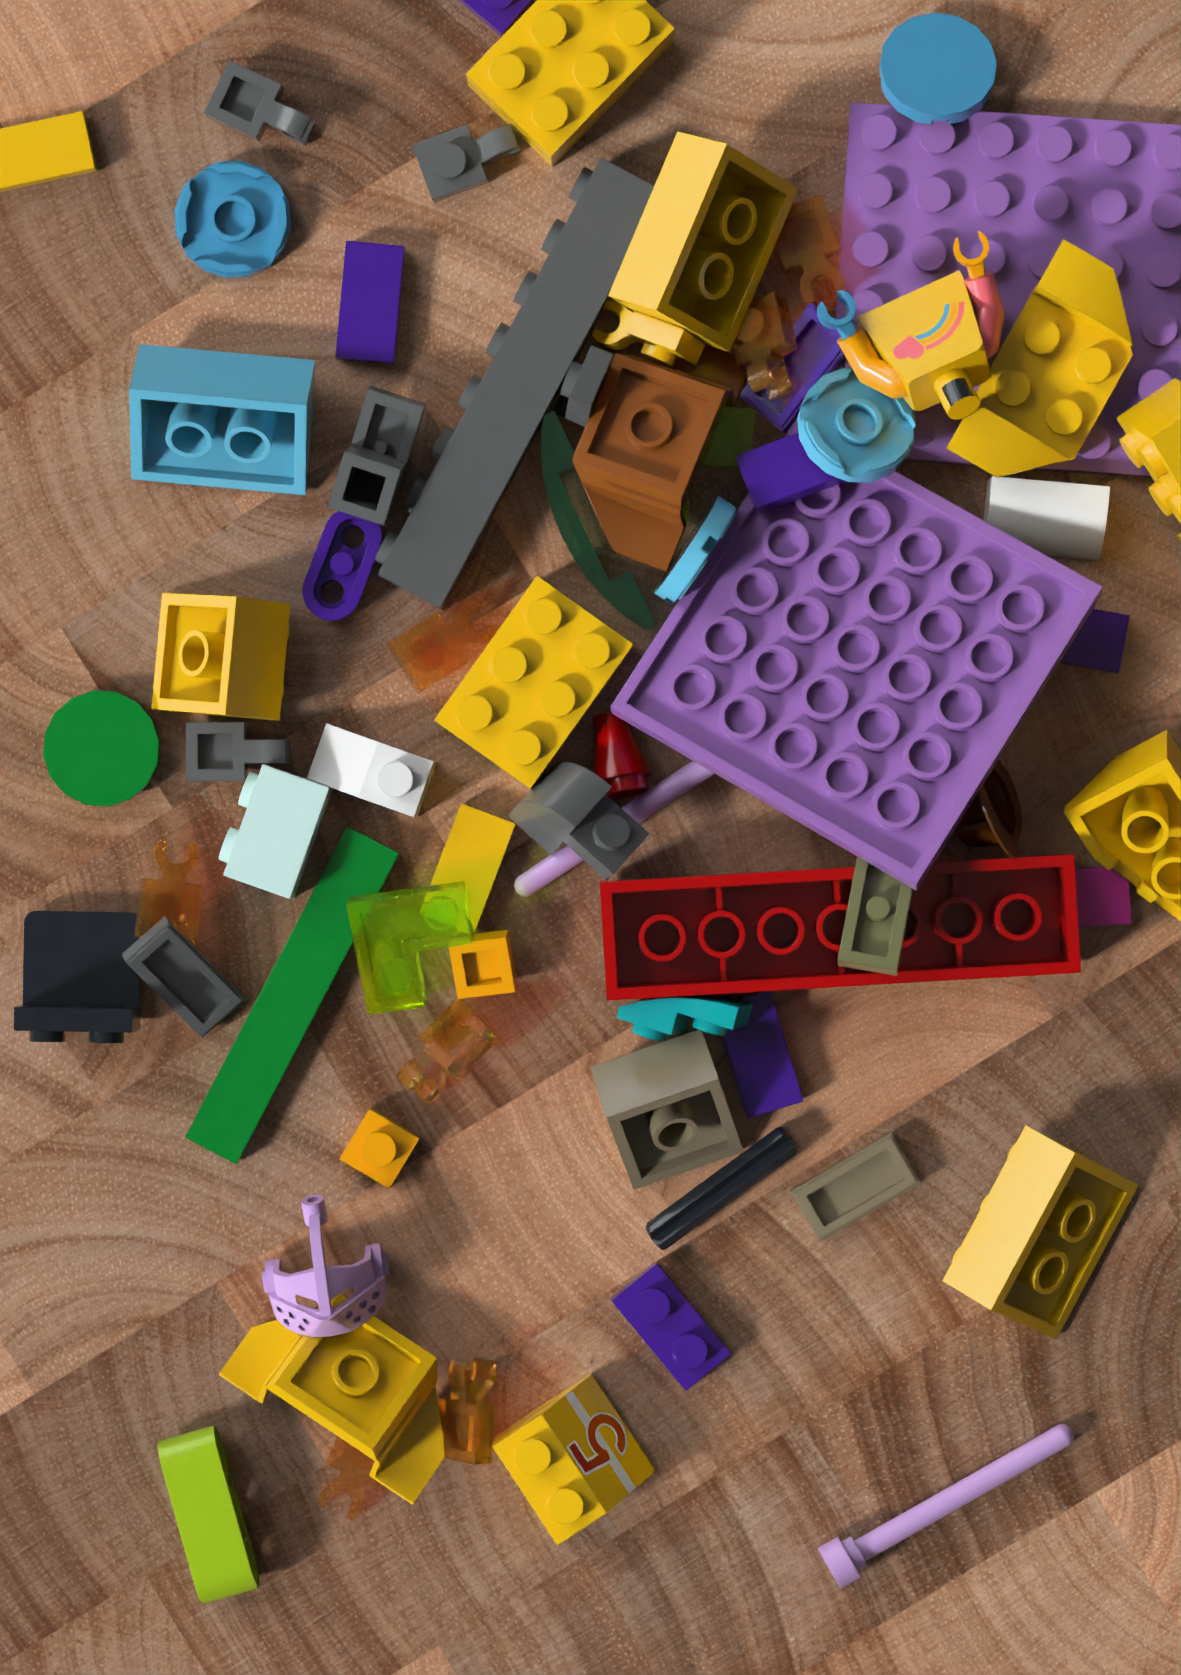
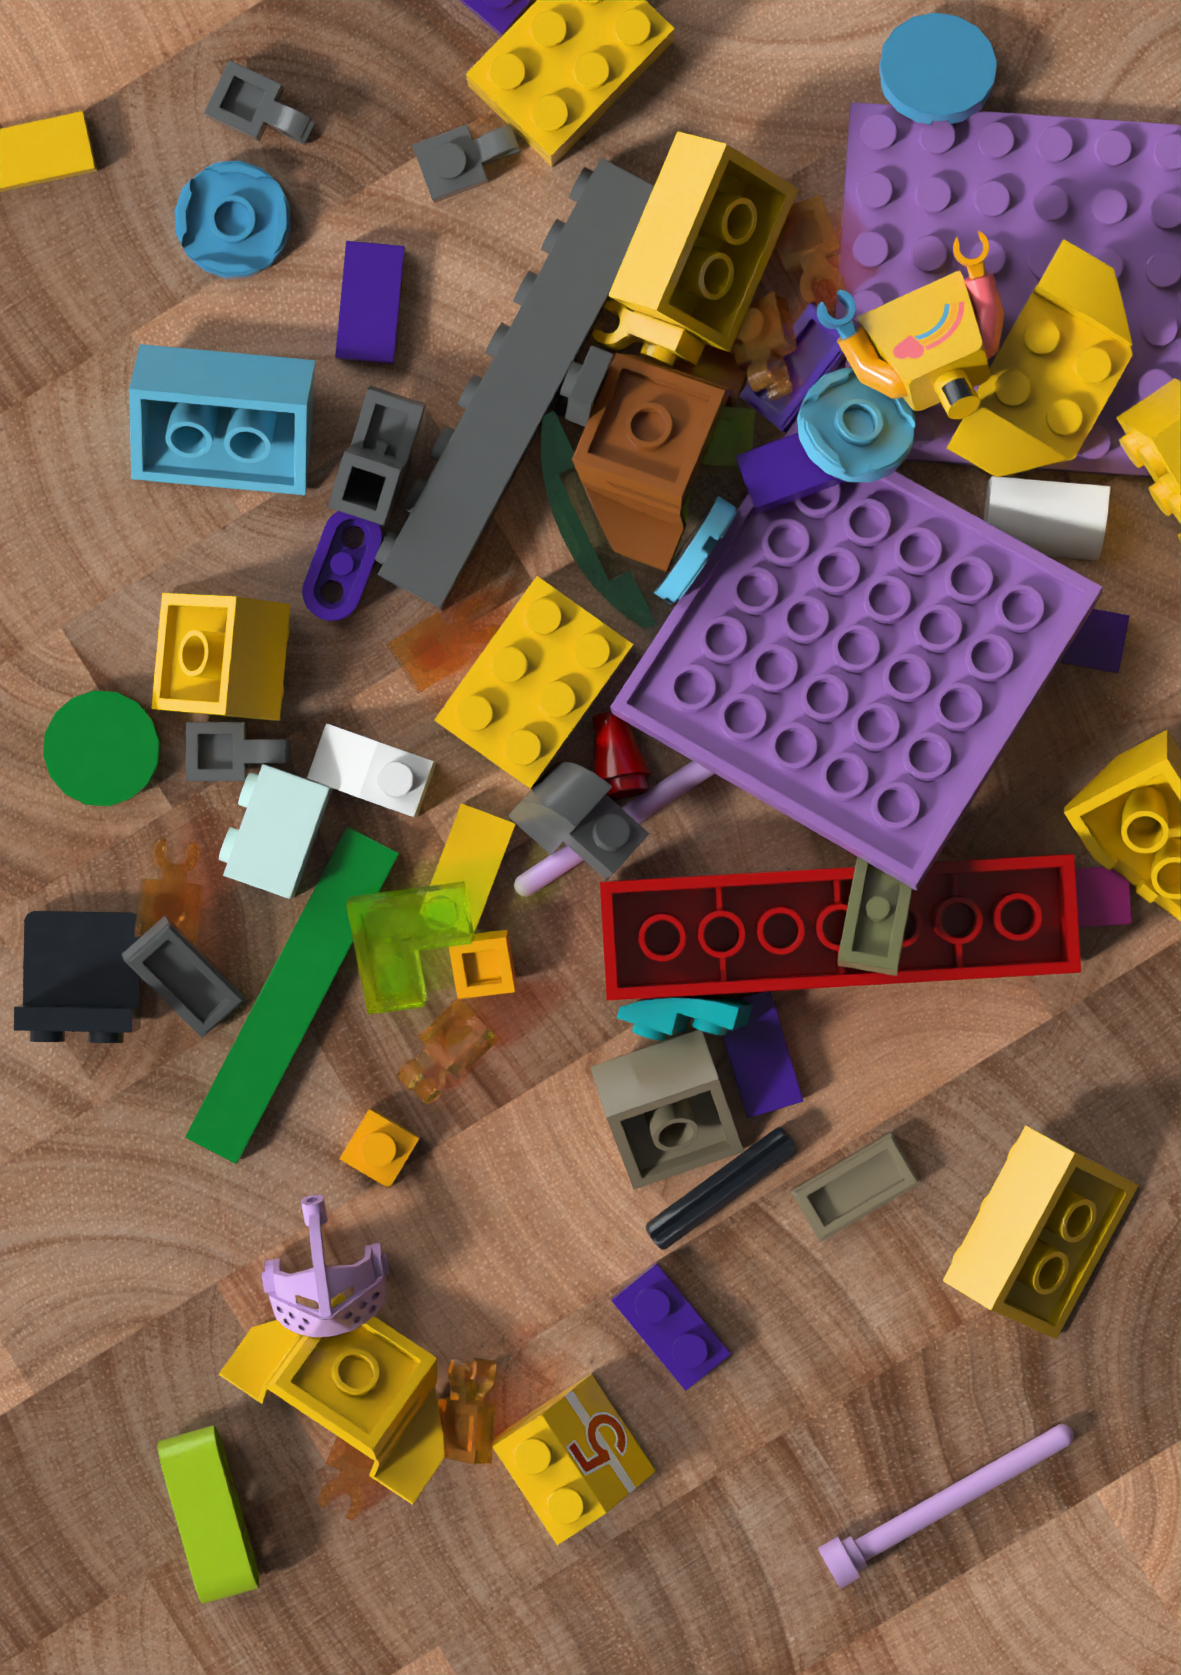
reddish brown piece [953,759,1022,859] -> none

